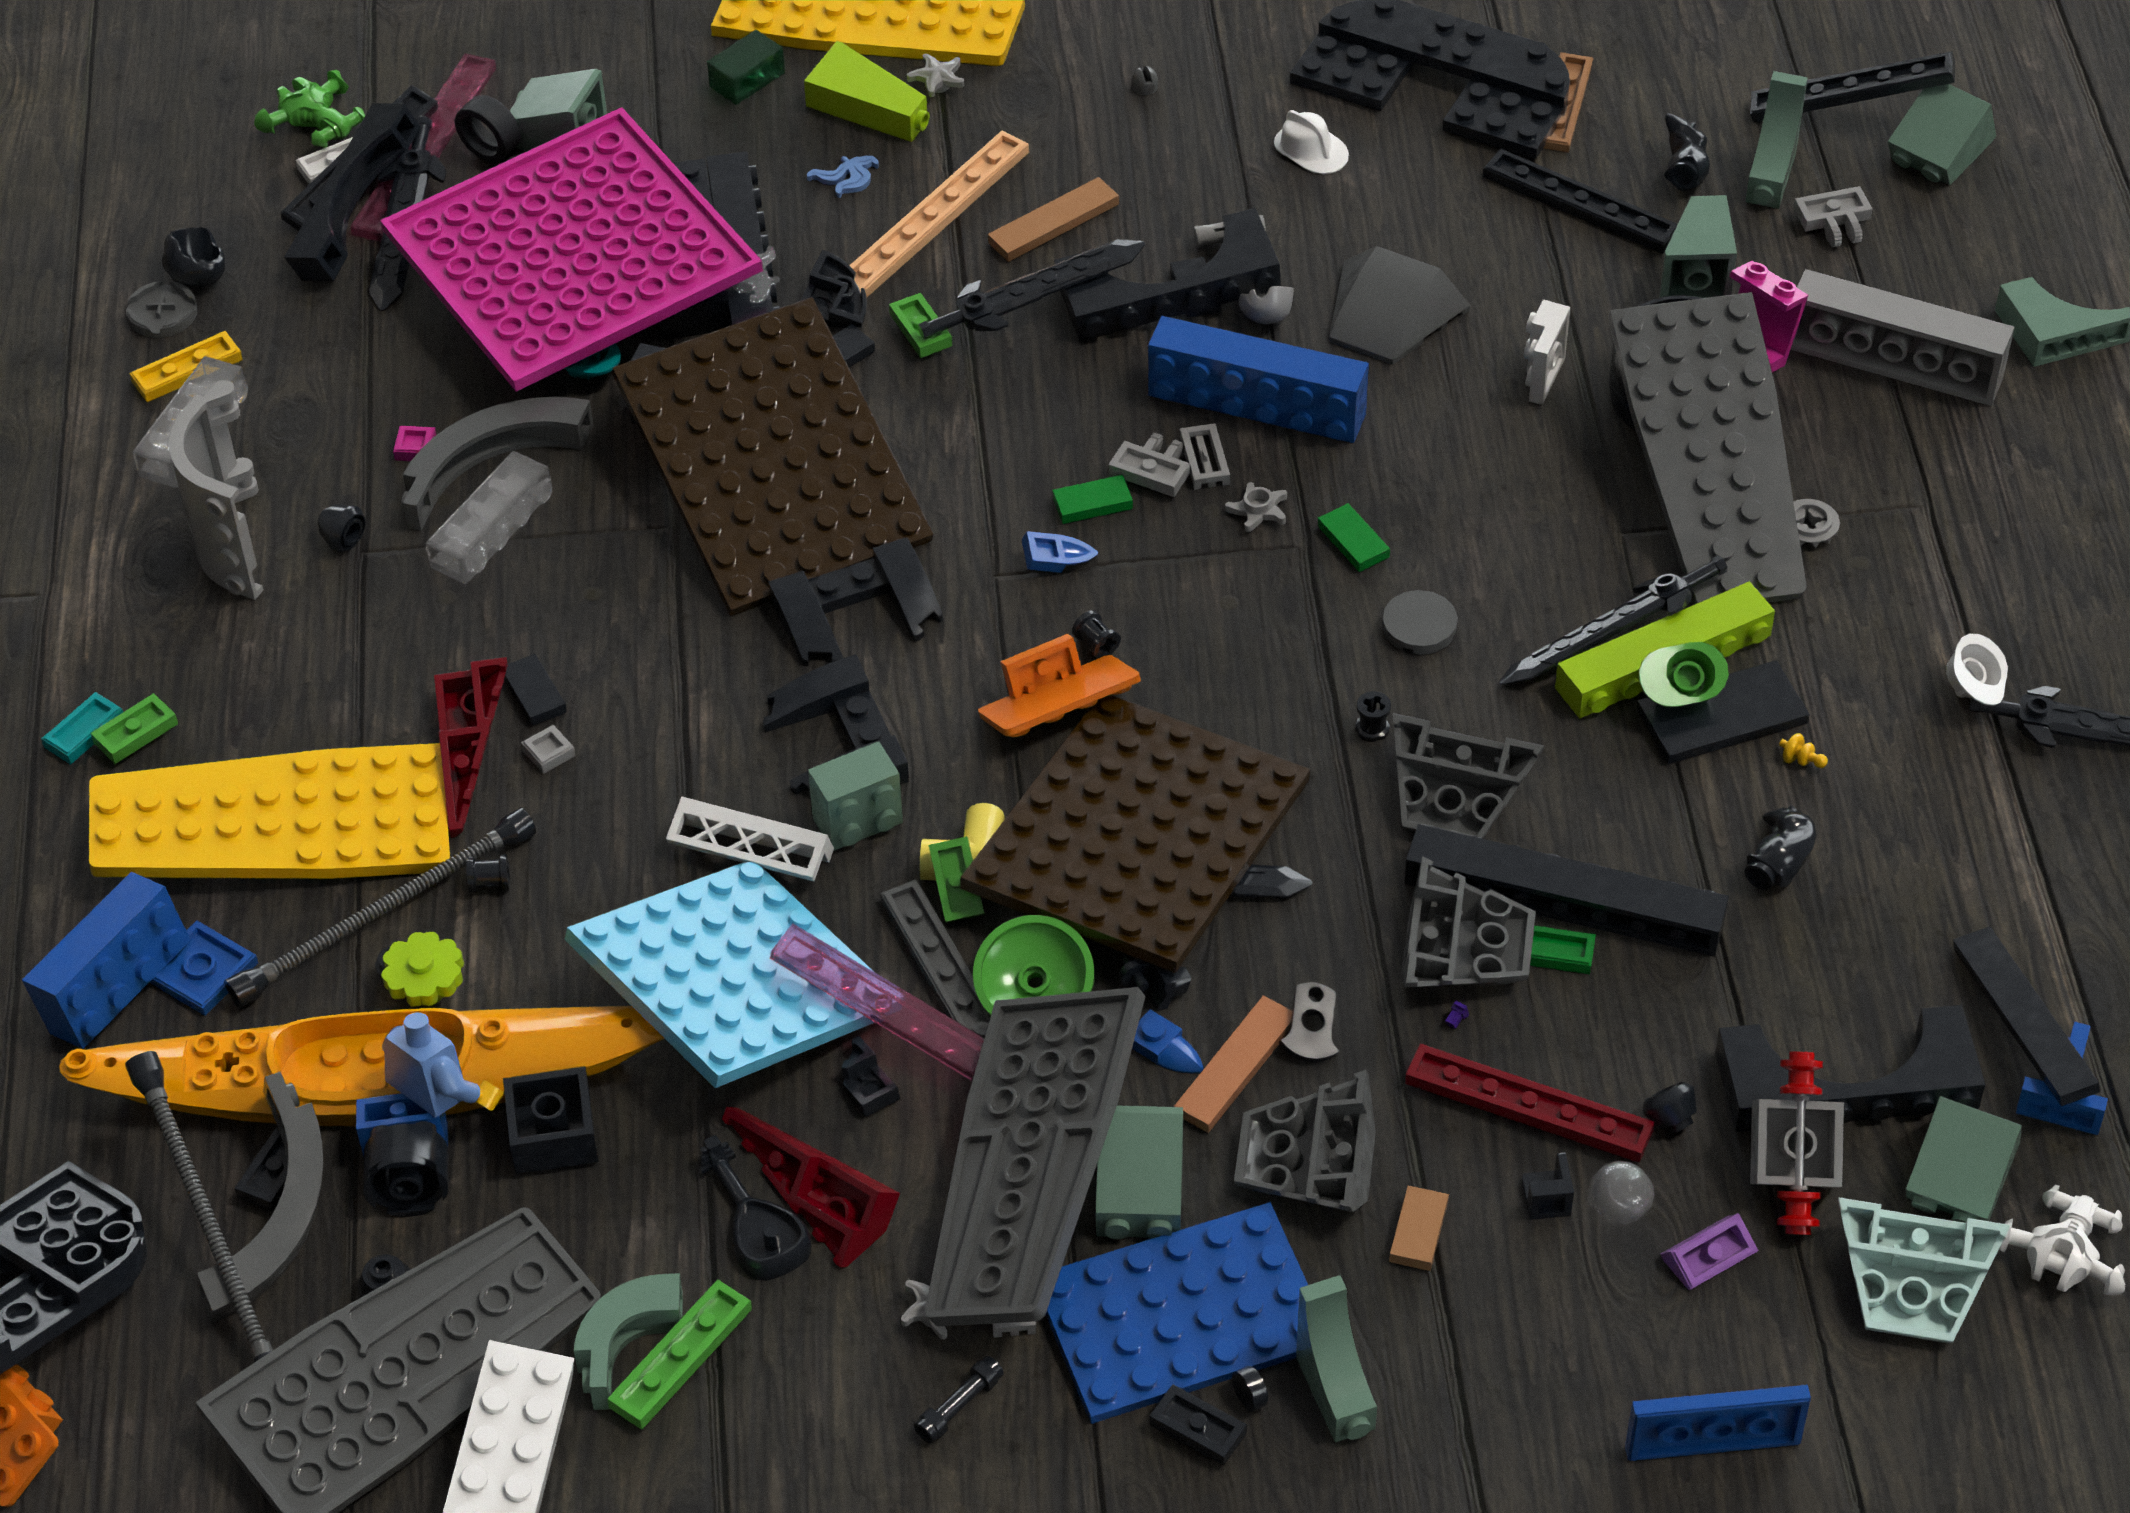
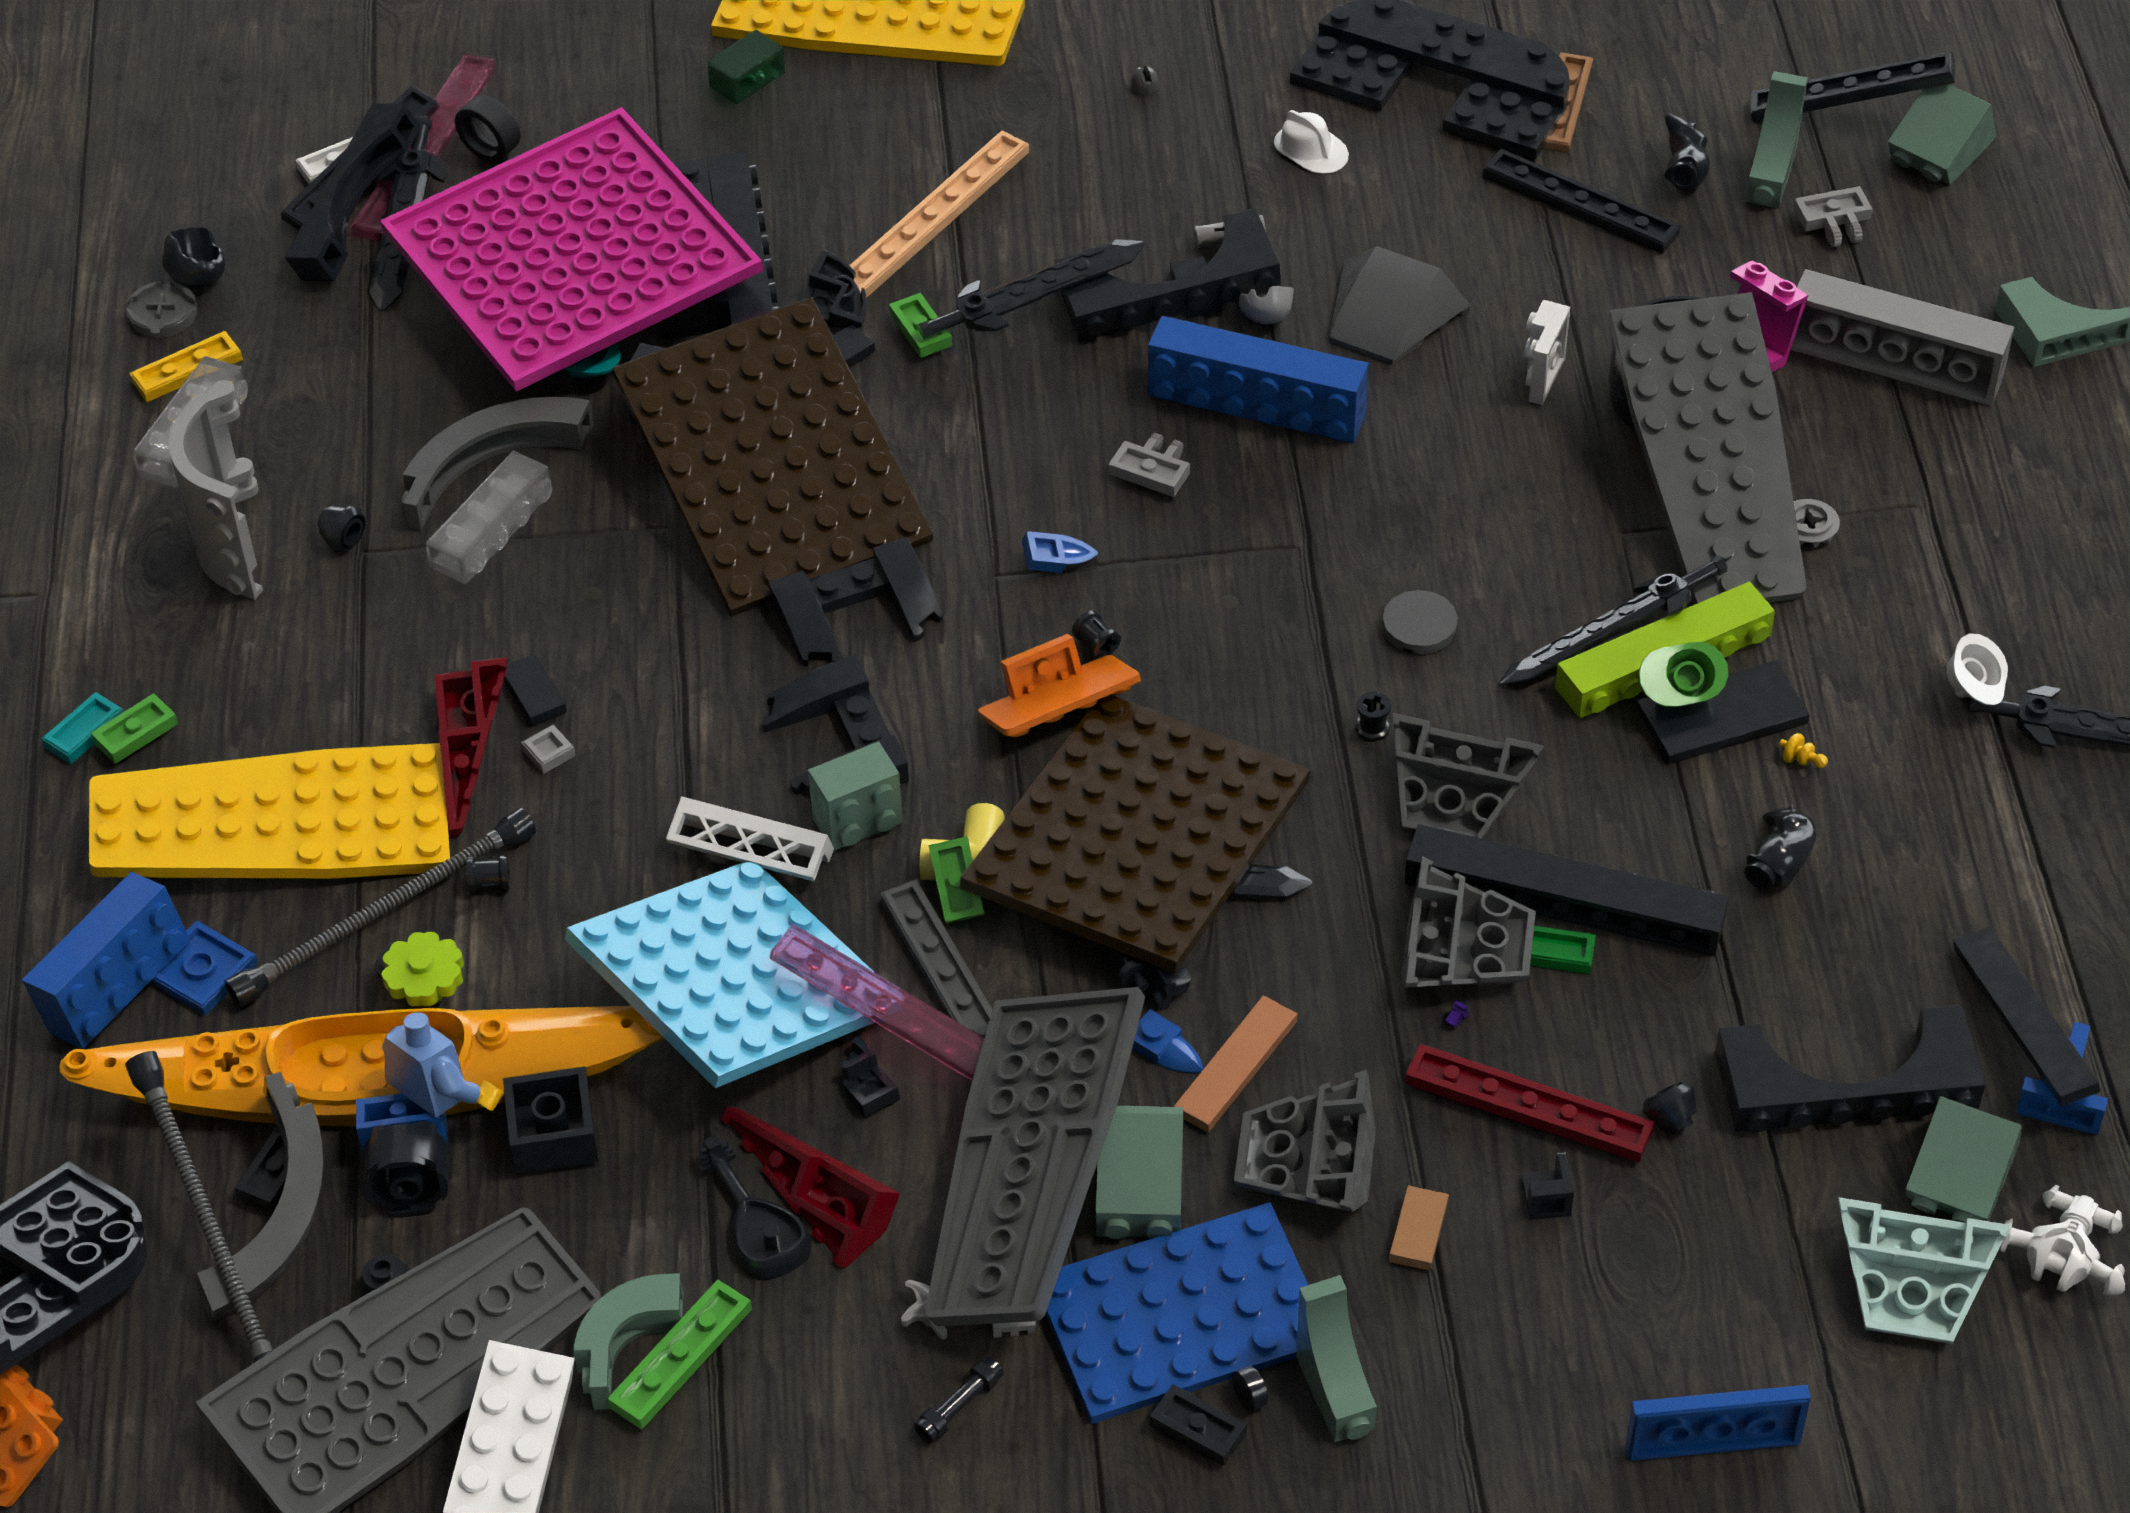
bright green piece [254,70,365,148] -> none
dark pink tile [393,426,436,461] -> none
sand green slope [510,69,607,151] -> none
clear piece [731,246,780,303] -> none
lime slope [804,41,930,142] -> none
medium blue piece [807,156,879,198] -> none
light grey animal [907,54,964,97] -> none
bright green dish [973,915,1094,1016] -> none
medium nougat tile [988,177,1119,262] -> none
green tile [1052,475,1133,524] -> none
light grey tile [1180,423,1230,490] -> none
light grey animal [1225,482,1287,532] -> none
piece [1278,982,1340,1062] -> none
green tile [1318,503,1390,572] -> none
clear hair [1587,1161,1655,1224] -> none
sand green slope [1659,195,1737,298] -> none
medium lavender slope [1660,1213,1759,1290] -> none
light grey brick [1750,1051,1844,1235] -> none

